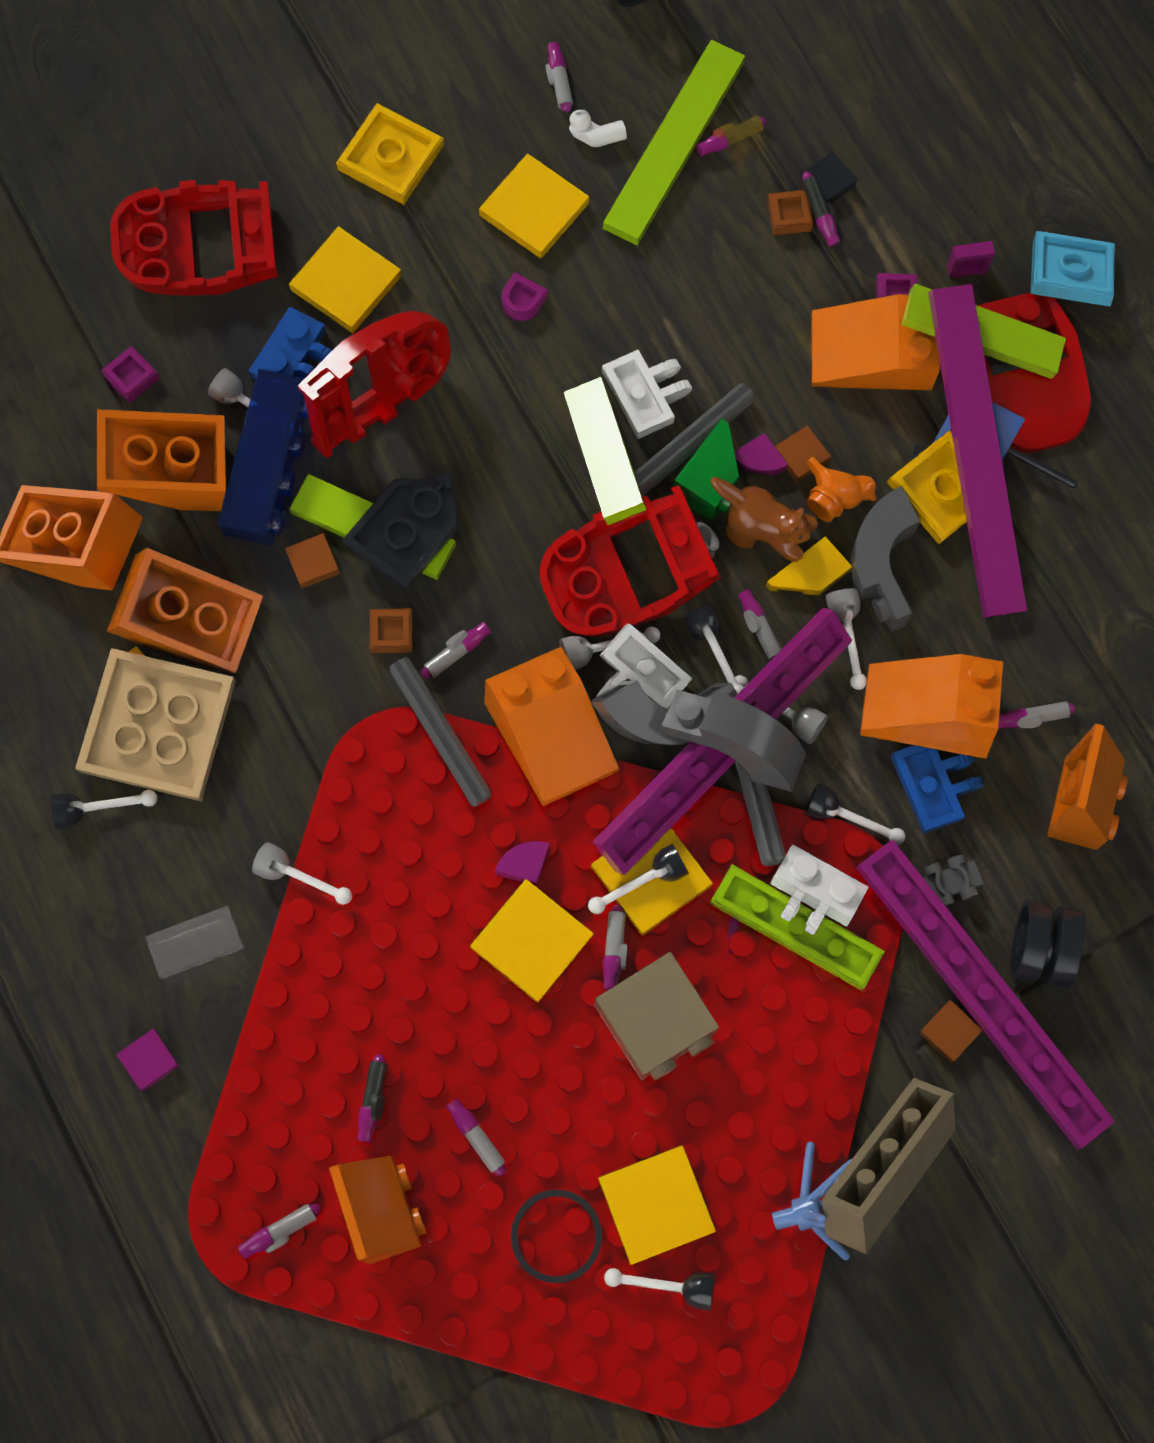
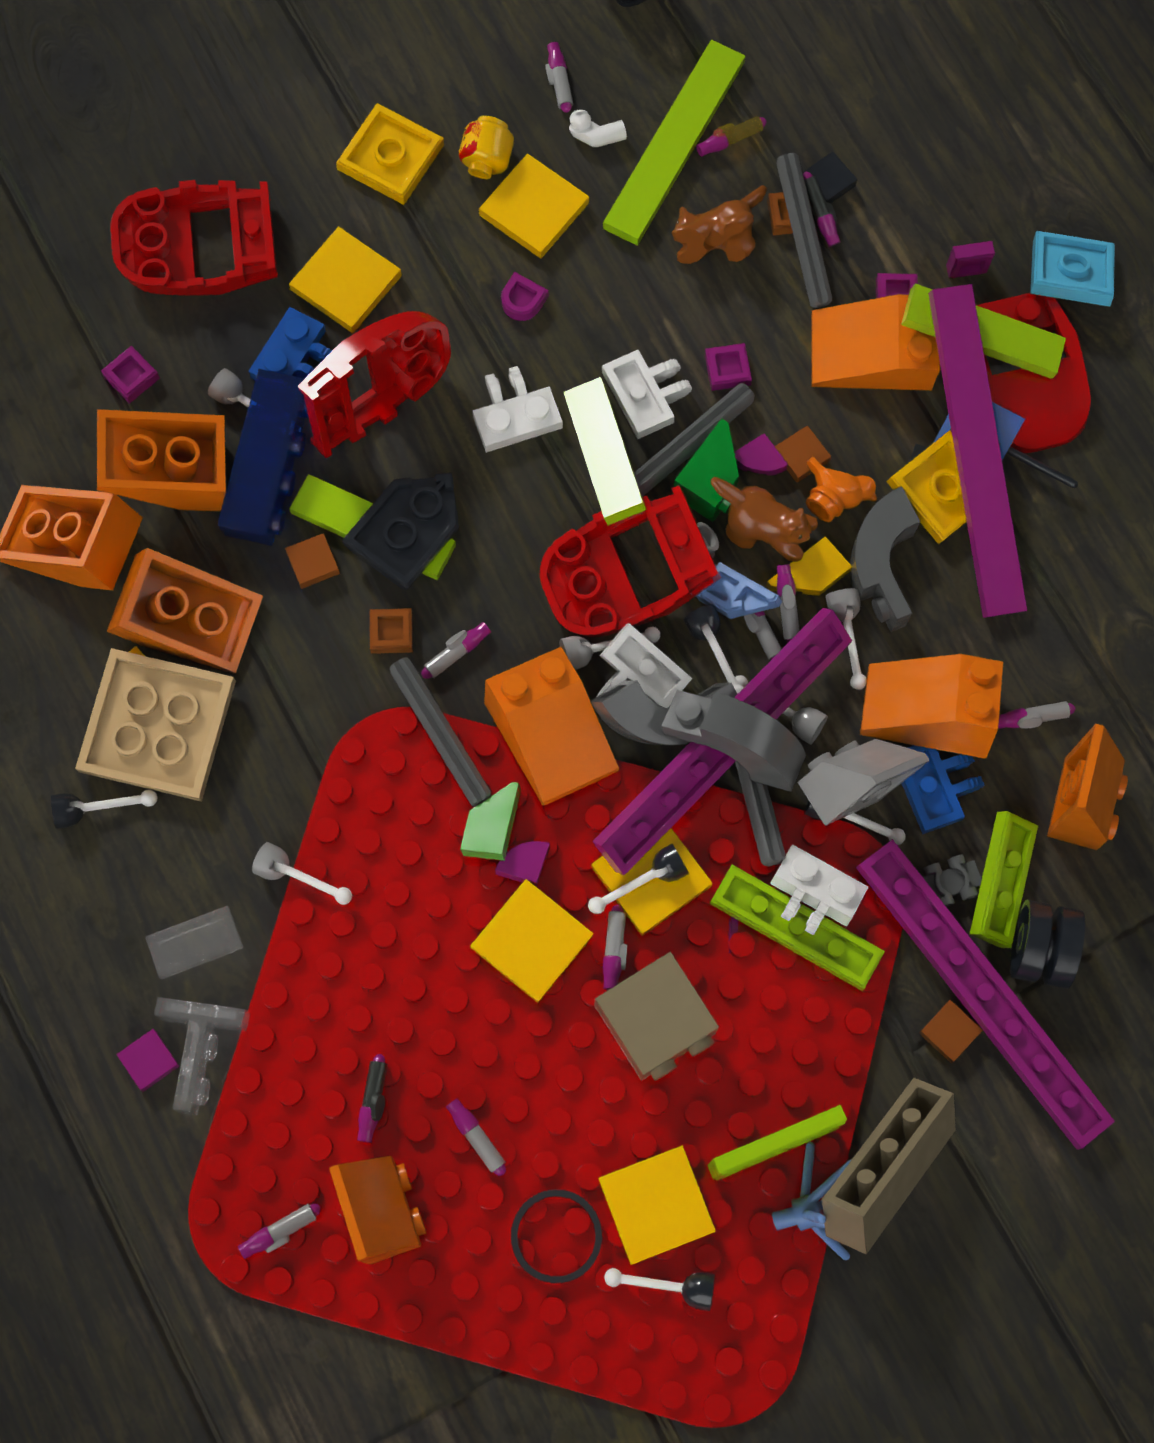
none -> clear bracket [154,997,250,1116]
none -> yellow head [459,116,514,179]
none -> bright green tile [460,782,521,861]
none -> white hinge [473,366,563,453]
none -> dark orange animal [671,185,767,264]
none -> medium blue tile [696,562,782,619]
none -> magenta tile [704,343,752,391]
none -> lime tile [707,1105,847,1181]
none -> dark grey axle [776,153,832,308]
none -> light grey piece [777,564,800,643]
none -> light grey slope [797,739,930,826]
none -> lime tile [969,811,1038,948]

